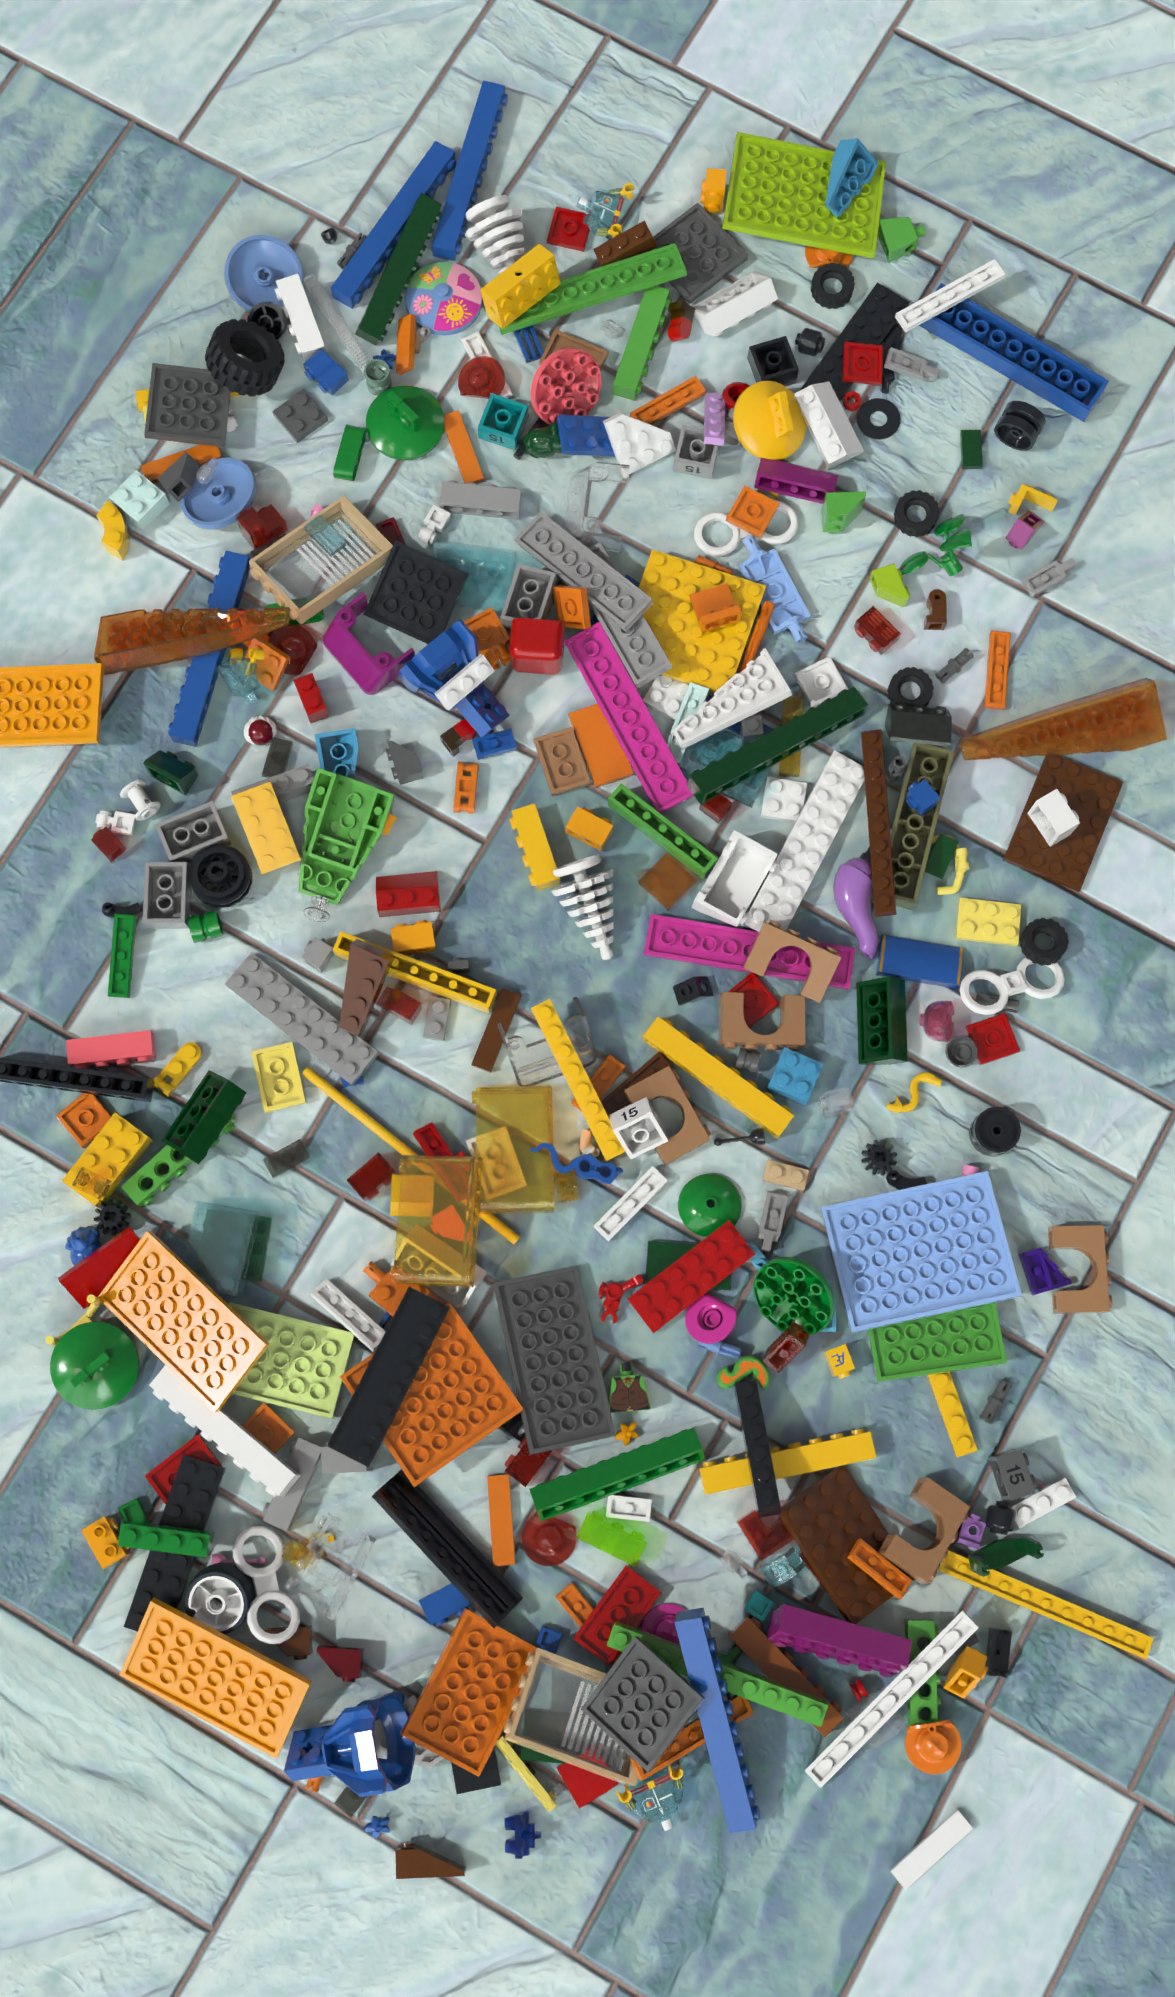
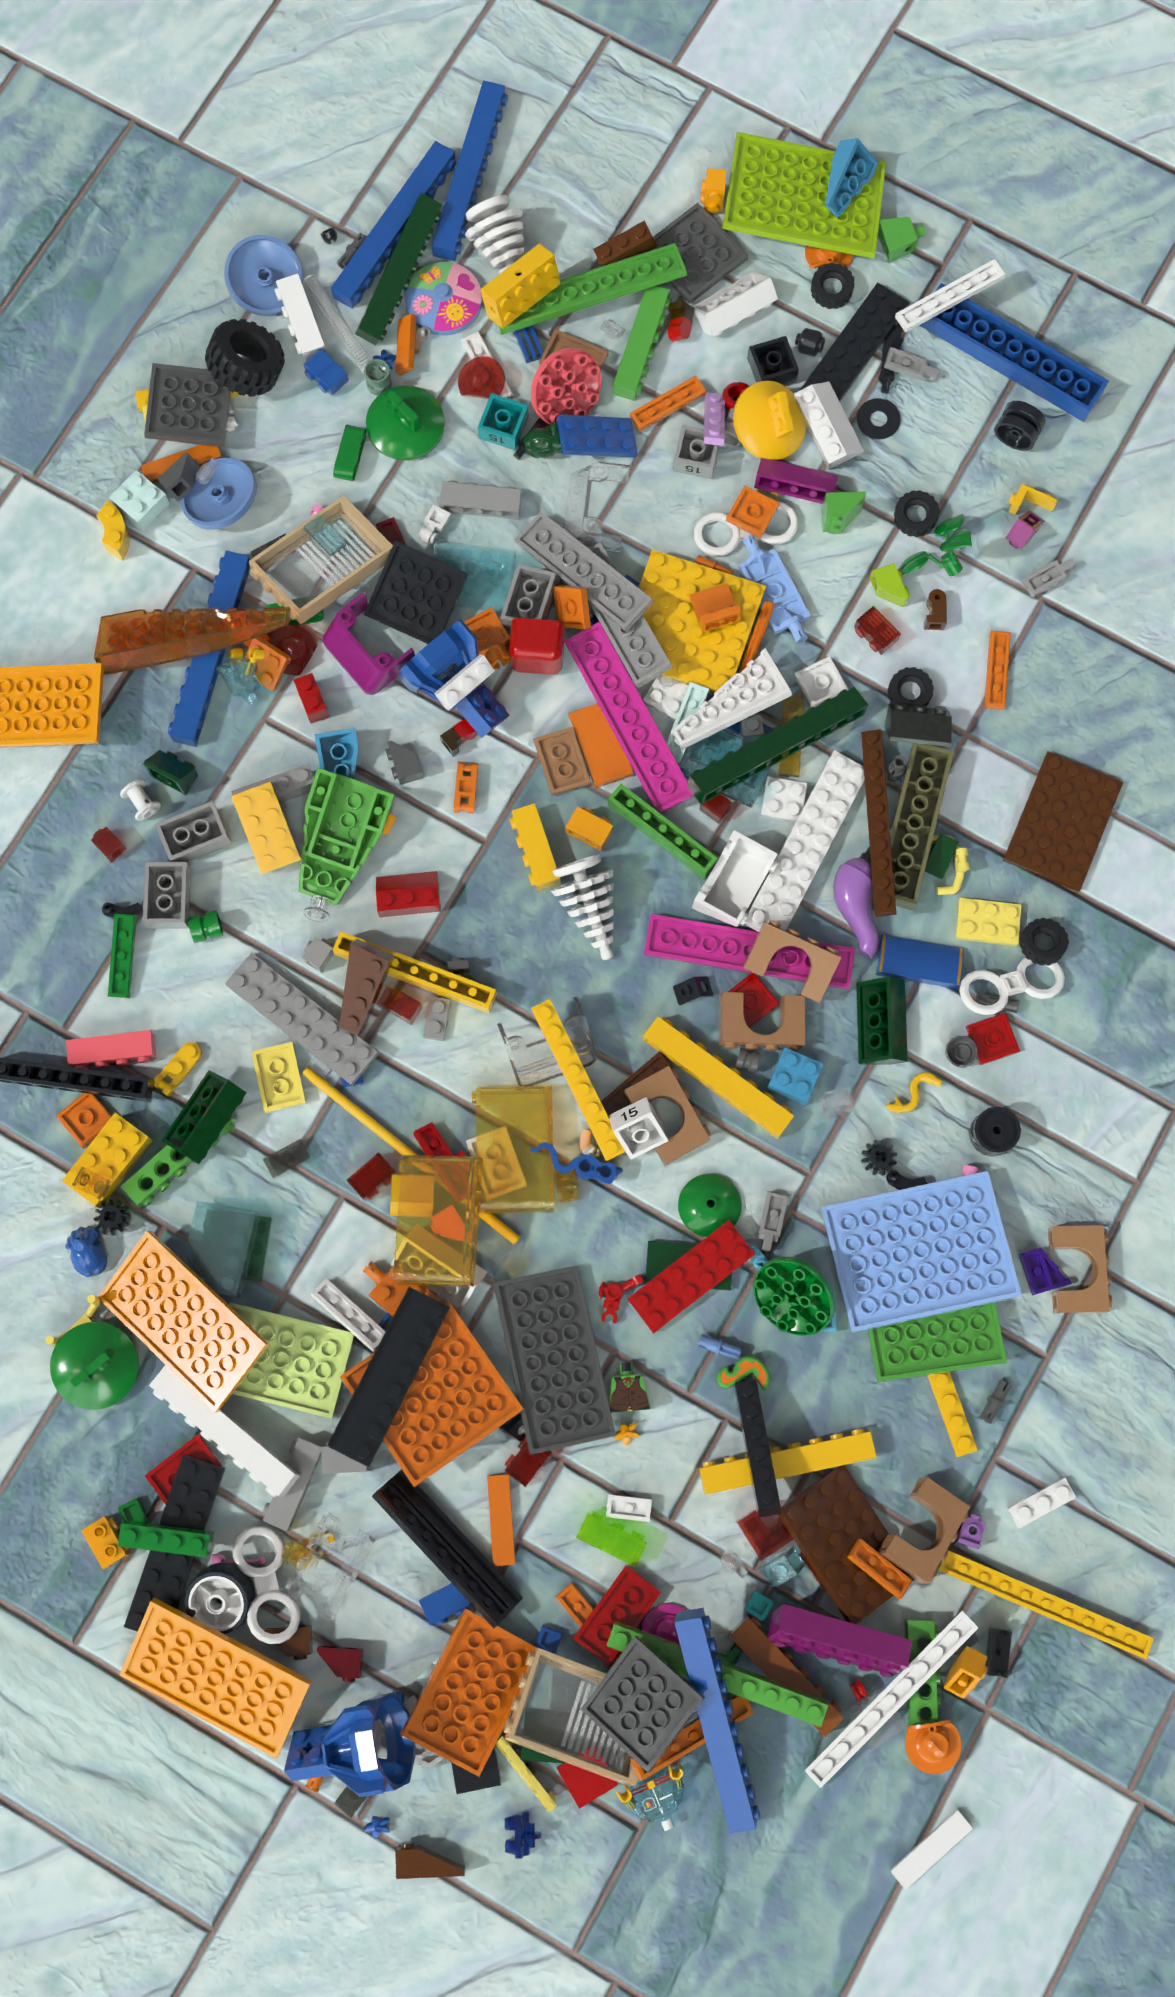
red tile [58,1226,140,1309] -> none
white plate [95,811,136,836] -> none
black wheel [189,845,253,908] -> none
clear red brick [236,504,288,552] -> none
orange plate [242,1402,296,1454] -> none
dark red hair [243,715,277,745] -> none
black cylinder [247,301,288,340] -> none
clear smoke plate [262,737,293,778] -> none
dark grey plate [272,389,328,443] -> none
light orange brick [390,920,437,955] -> none
orange tile [444,410,484,484] -> none
reddish brown tile [471,988,522,1073] -> none
blue plate [472,728,517,760] -> none
clear red hat [522,1512,576,1566] -> none
green brick [529,1428,705,1521] -> none
red tile [547,206,593,252] -> none
orange tile [571,1054,626,1112] -> none
clear light blue torso [576,183,635,239] -> none
white plate [593,1166,668,1242] -> none
white plate [603,413,676,476] -> none
clear orange plate [638,853,696,910] -> none
dark pink hat [685,1293,737,1344] -> none
black hinge [714,1128,765,1146] -> none
tan plate [762,1160,809,1191] -> none
clear red brick [763,1322,810,1373] -> none
yellow brick [823,1344,855,1379] -> none
red tile [842,342,883,386] -> none
red bush [843,391,861,411] -> none
blue brick [906,779,940,816] -> none
clear pink cylinder [919,1001,954,1042] -> none
dark grey pin [935,648,974,684] -> none
clear orange wedge [959,678,1167,760] -> none
dark green tile [960,430,983,469] -> none
dark green piece [968,1536,1044,1577] -> none
black head [985,1501,1016,1535] -> none
dark grey brick [988,1449,1037,1501] -> none
white brick [1028,789,1080,847] -> none

